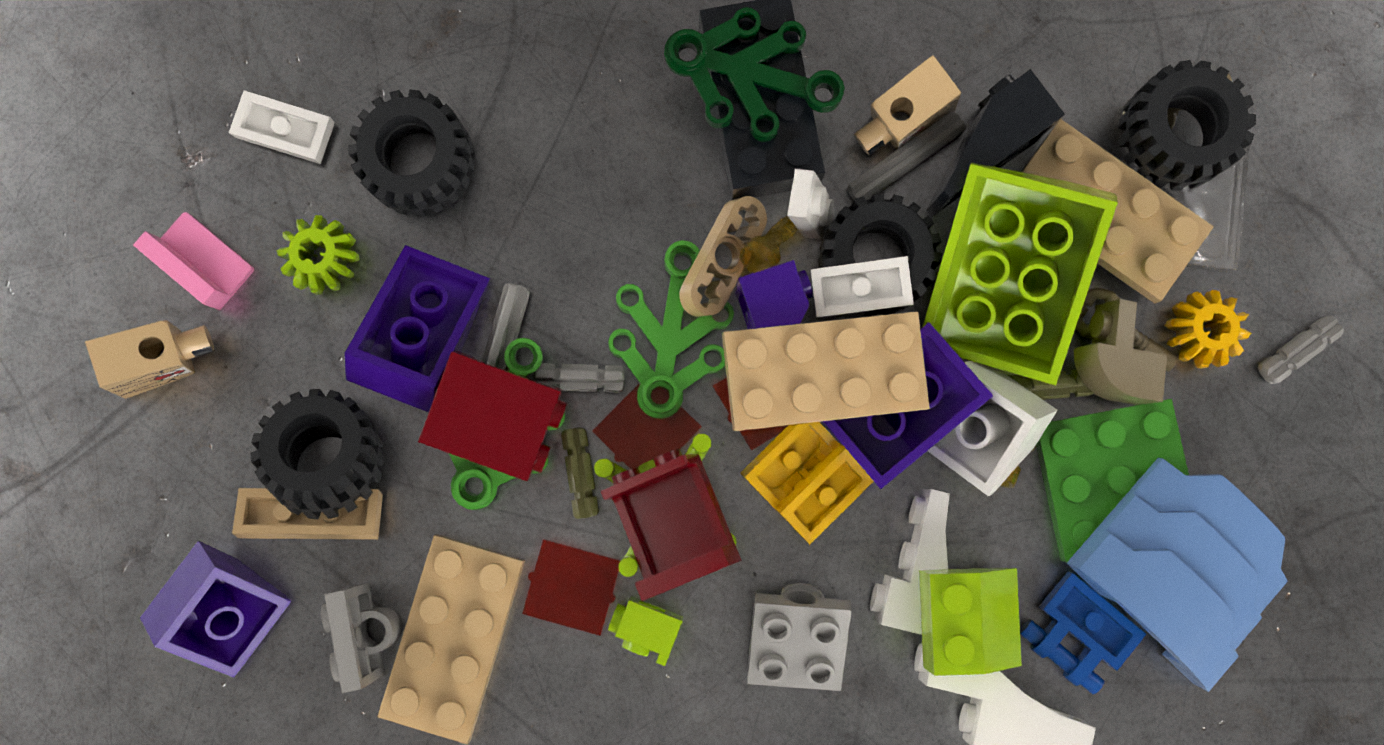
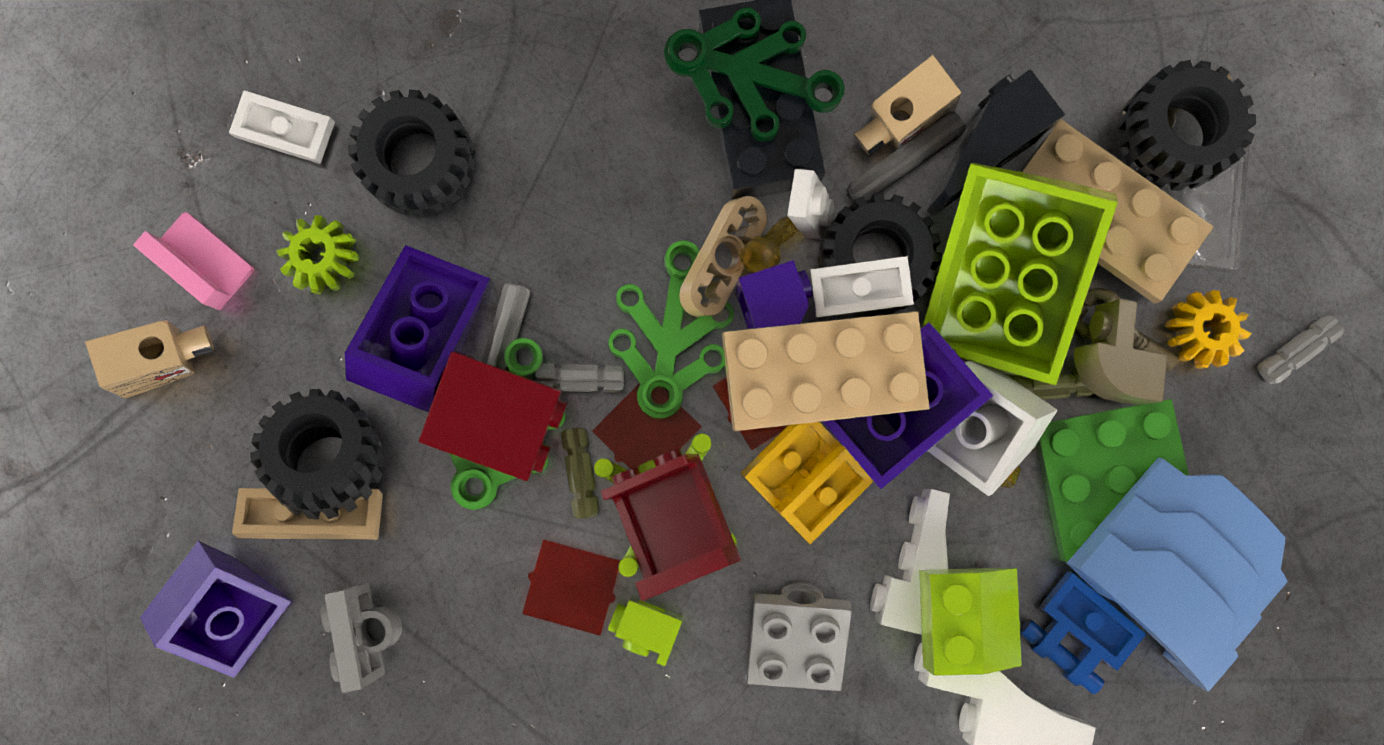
tan plate [377,534,525,744] -> none

